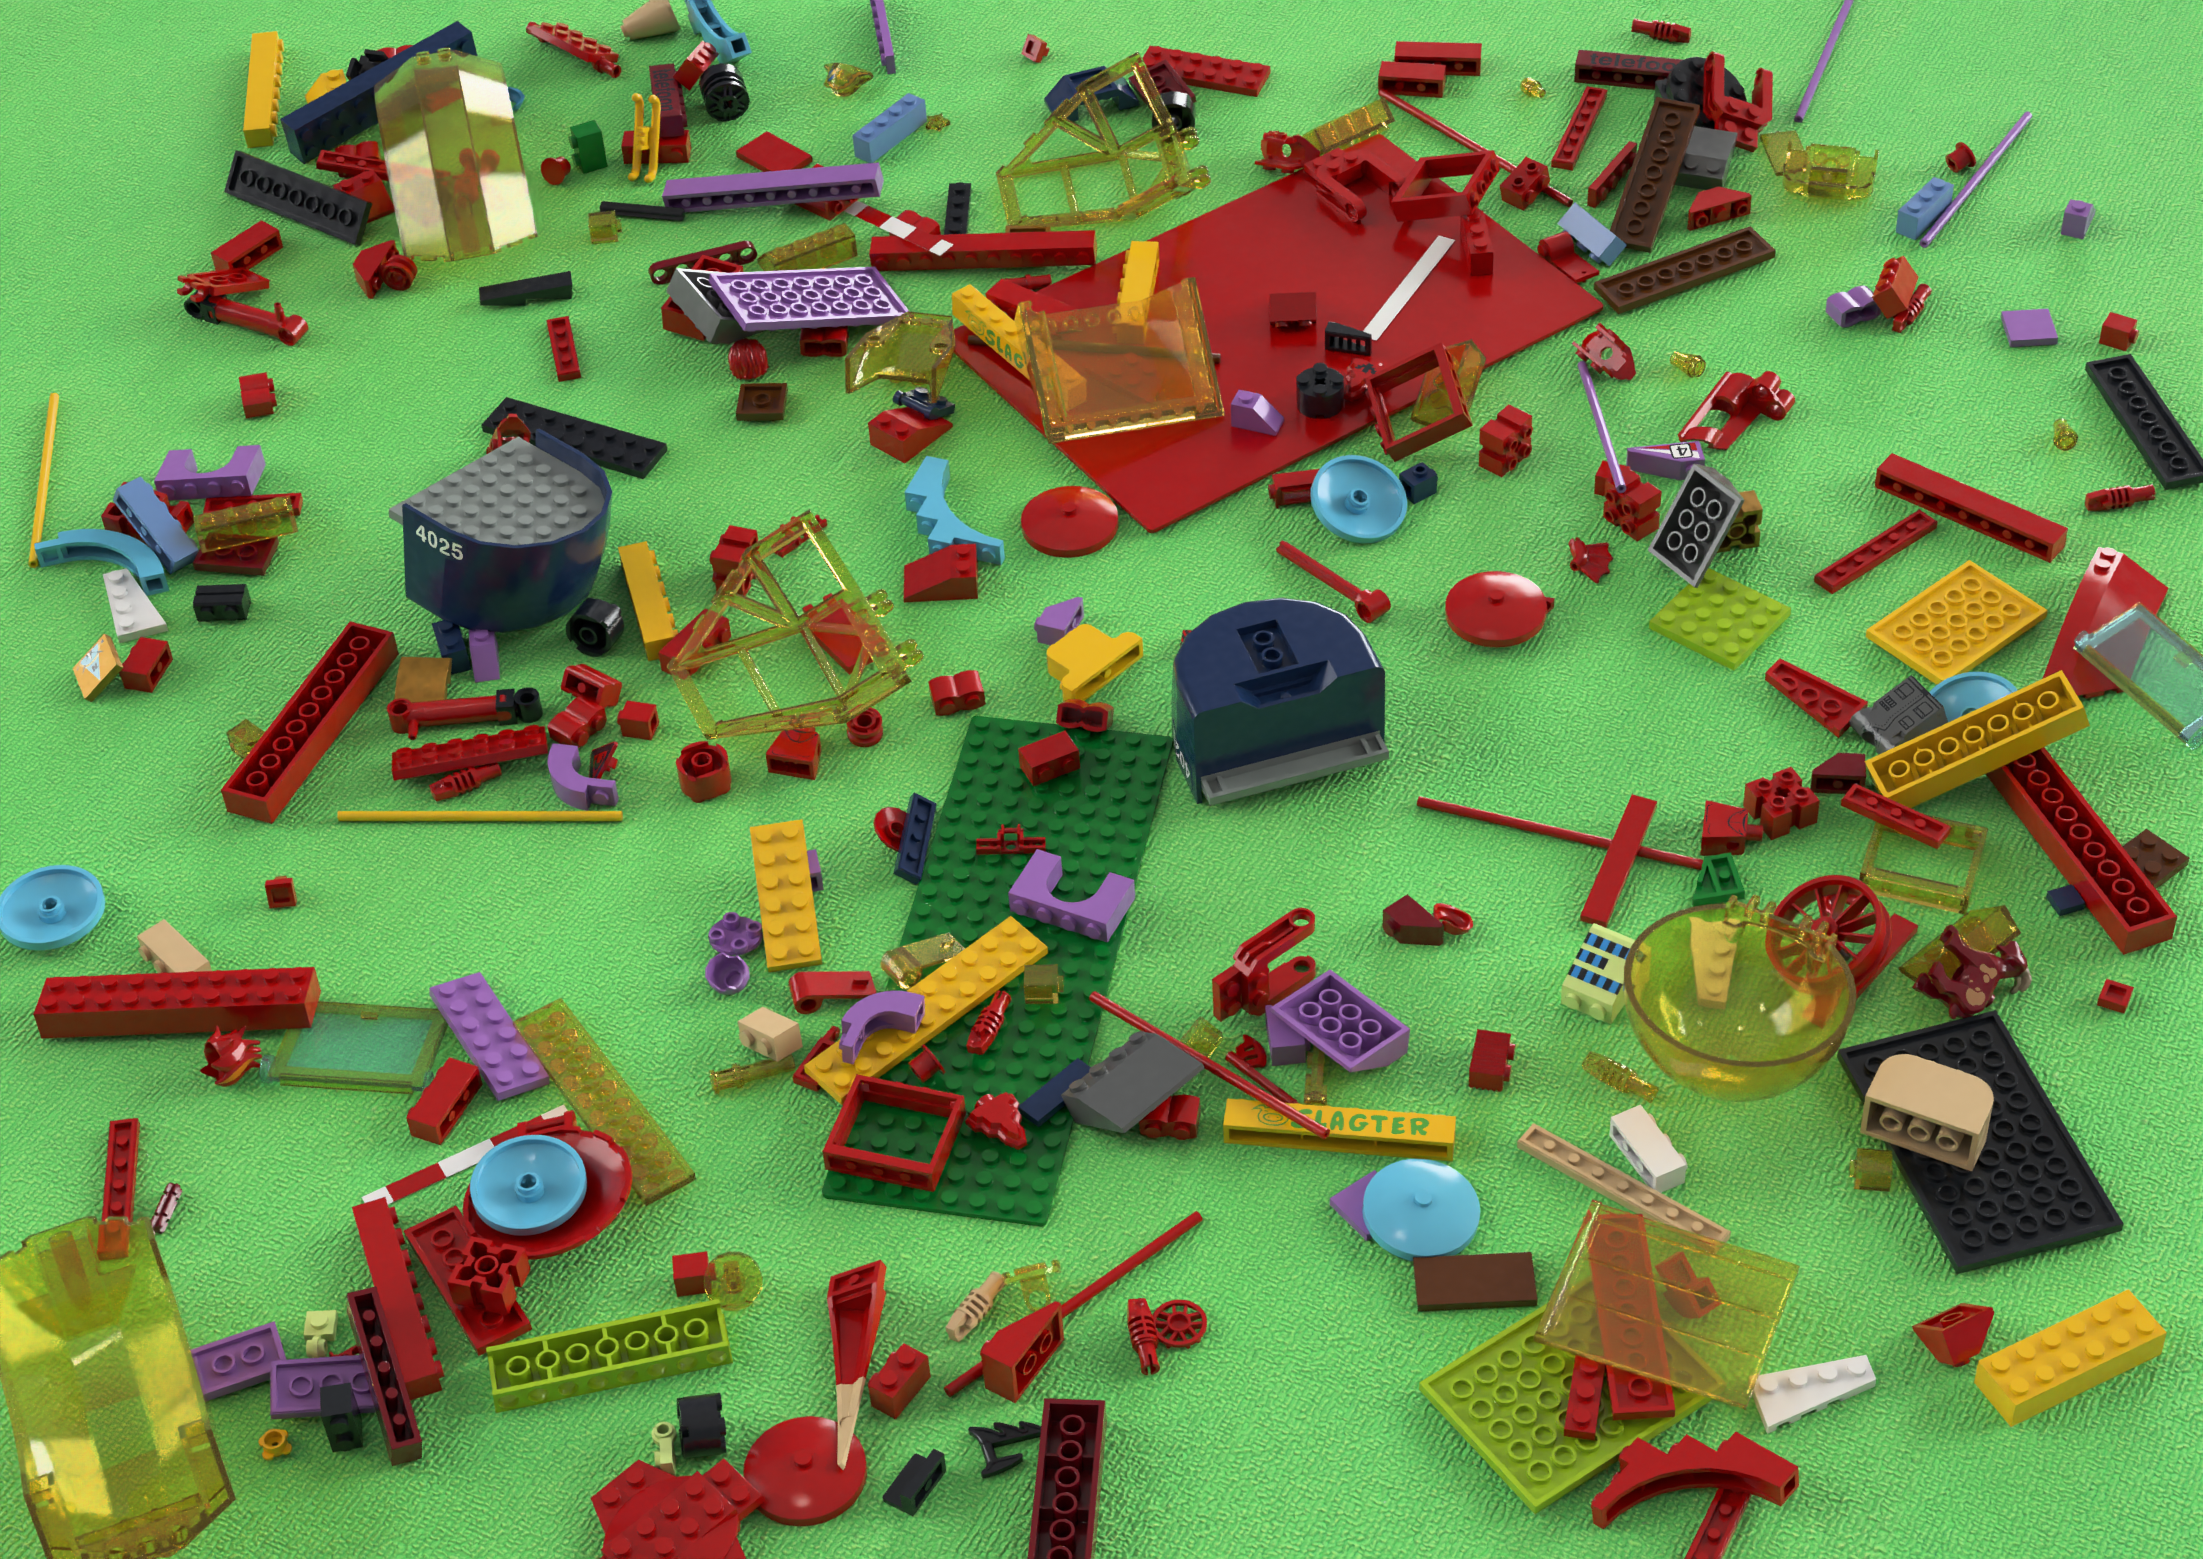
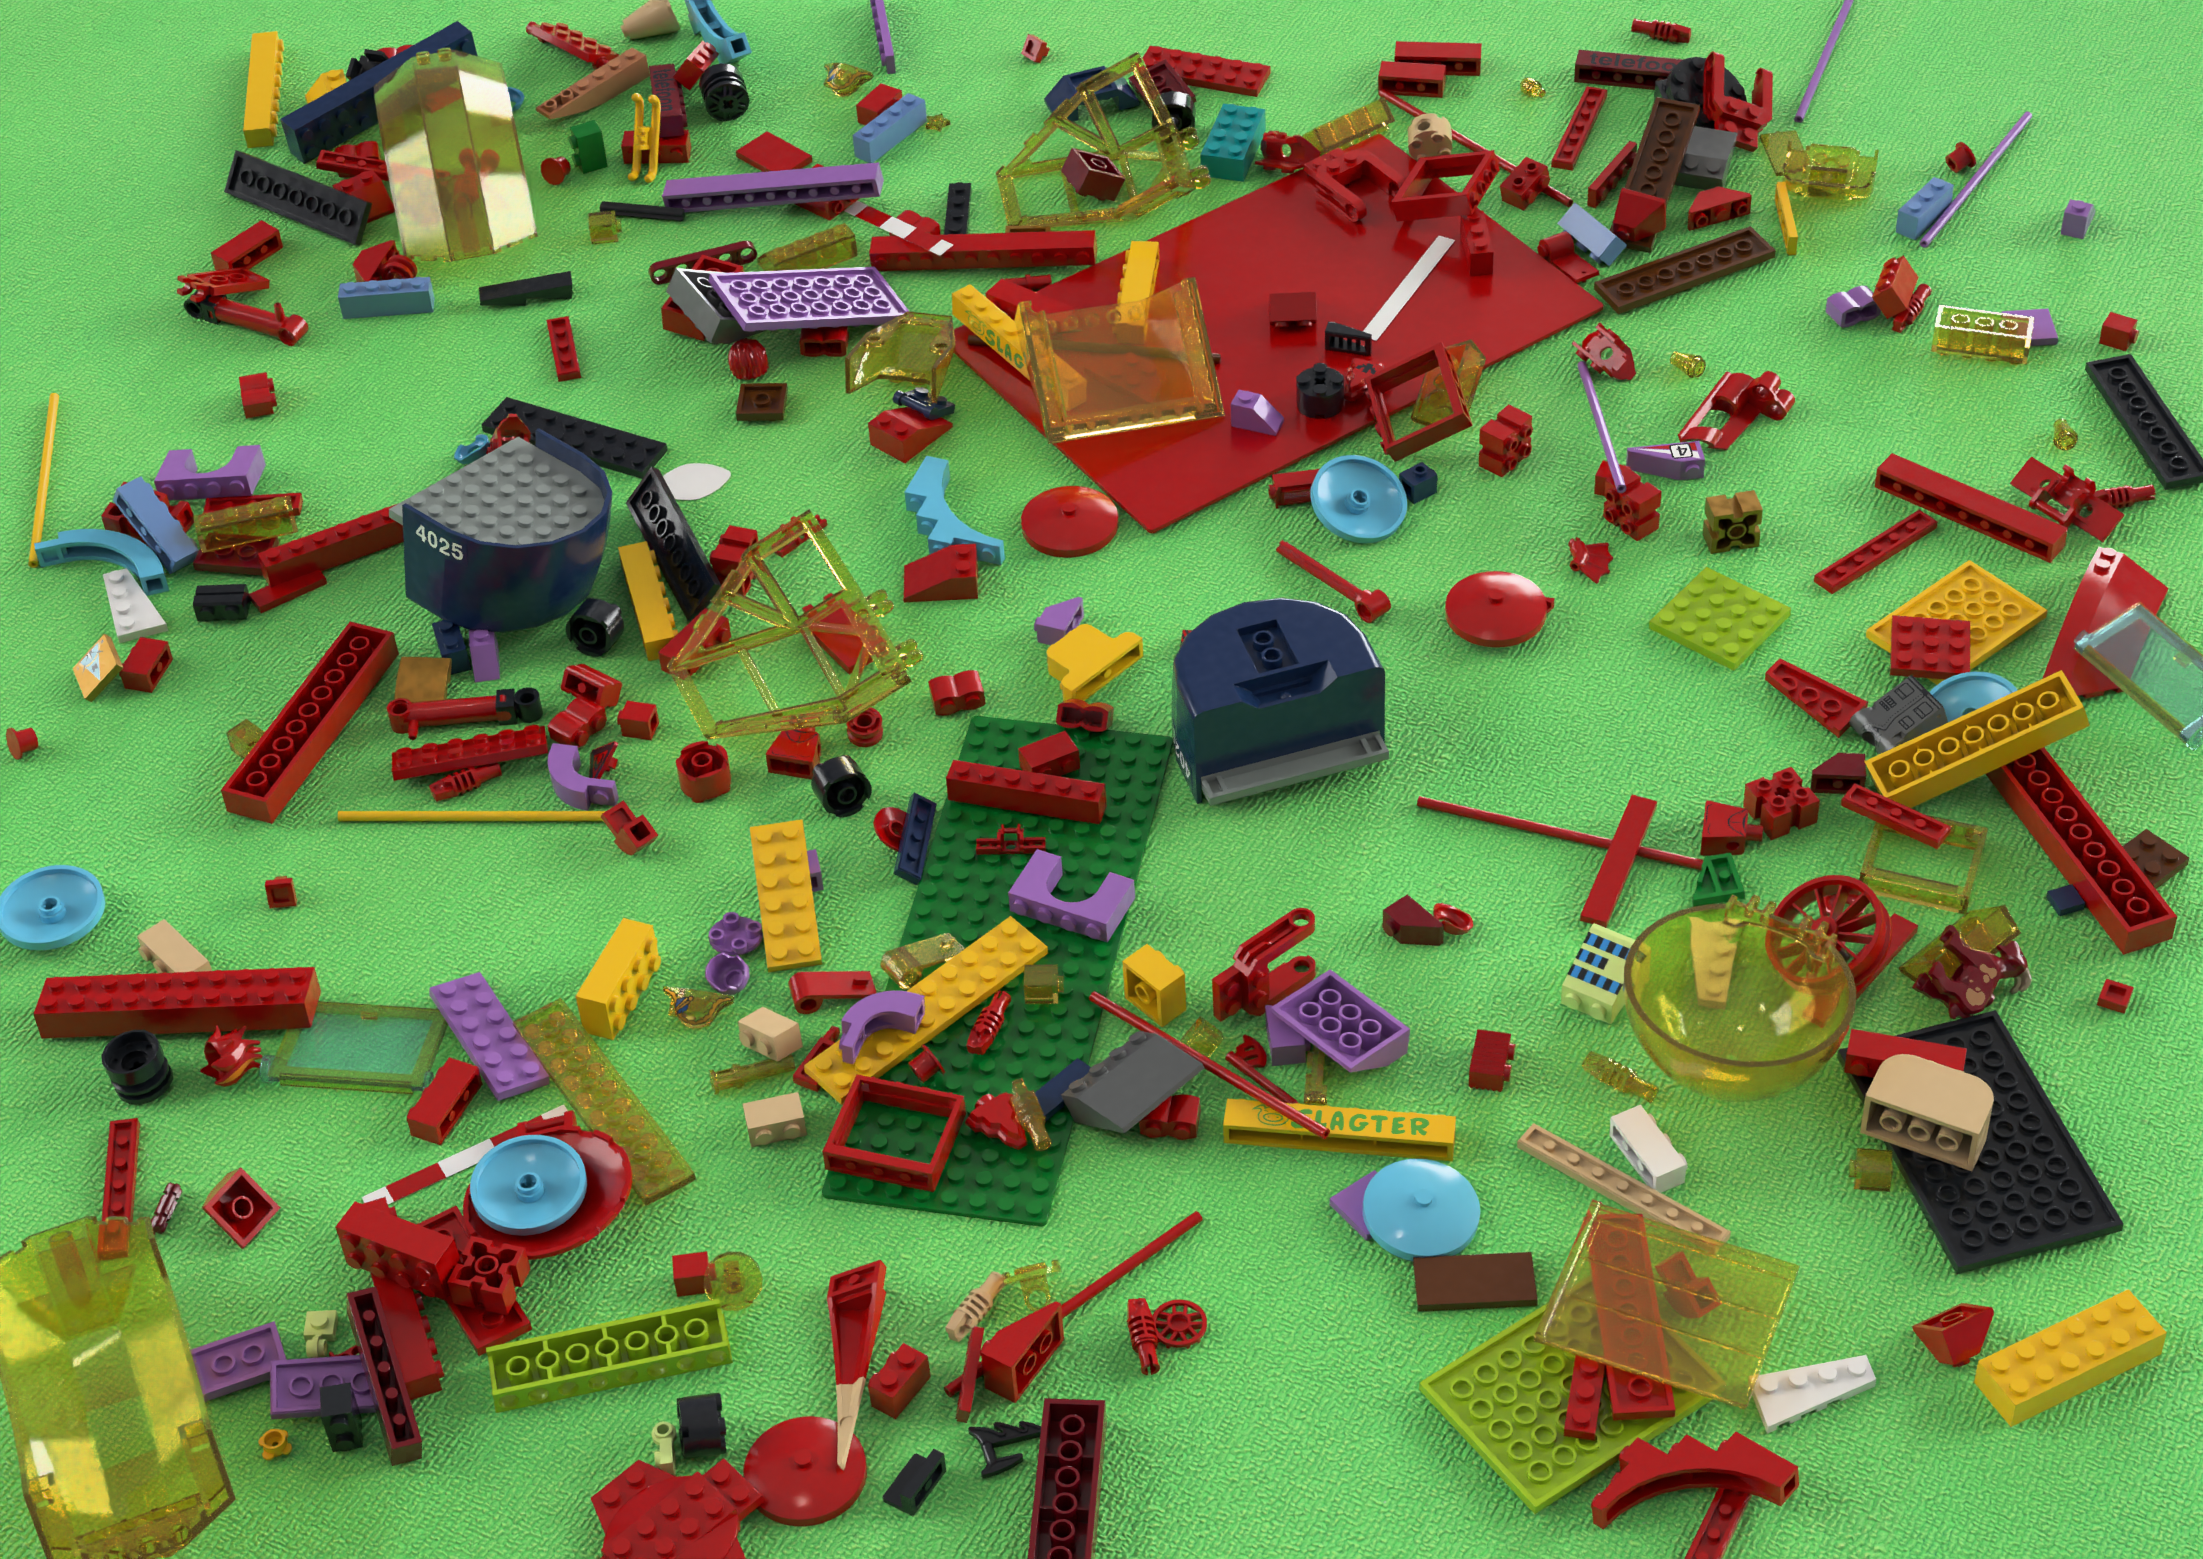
dark grey slope [1648,463,1745,588] -> none
none -> red piece [6,727,38,760]
none -> black wheel [101,1030,173,1105]
none -> red slope [202,1167,281,1249]
none -> red tile [249,570,327,613]
none -> red brick [258,503,404,587]
none -> red brick [335,1201,461,1301]
none -> brick [338,277,435,319]
none -> dark azure piece [454,434,489,464]
none -> nougat slope [536,48,650,119]
none -> yellow brick [575,918,661,1040]
none -> red brick [601,800,658,855]
none -> black plate [626,466,722,622]
none -> white sticker [663,463,731,500]
none -> clear yellow hat [663,986,735,1029]
none -> tan brick [743,1092,807,1147]
none -> black brick [811,755,872,818]
none -> red brick [856,83,902,125]
none -> red brick [946,760,1107,824]
none -> red tile [955,1326,984,1423]
none -> clear yellow hinge [1010,1078,1052,1151]
none -> dark red brick [1061,148,1126,201]
none -> yellow brick [1122,944,1186,1027]
none -> teal brick [1200,104,1266,182]
none -> tan brick [1408,113,1452,161]
none -> red slope [1613,188,1666,242]
none -> yellow tile [1775,182,1798,255]
none -> red brick [1844,1029,1967,1078]
none -> red plate [1890,615,1970,680]
none -> clear yellow slope [1931,305,2035,365]
none -> red piece [2010,457,2125,543]

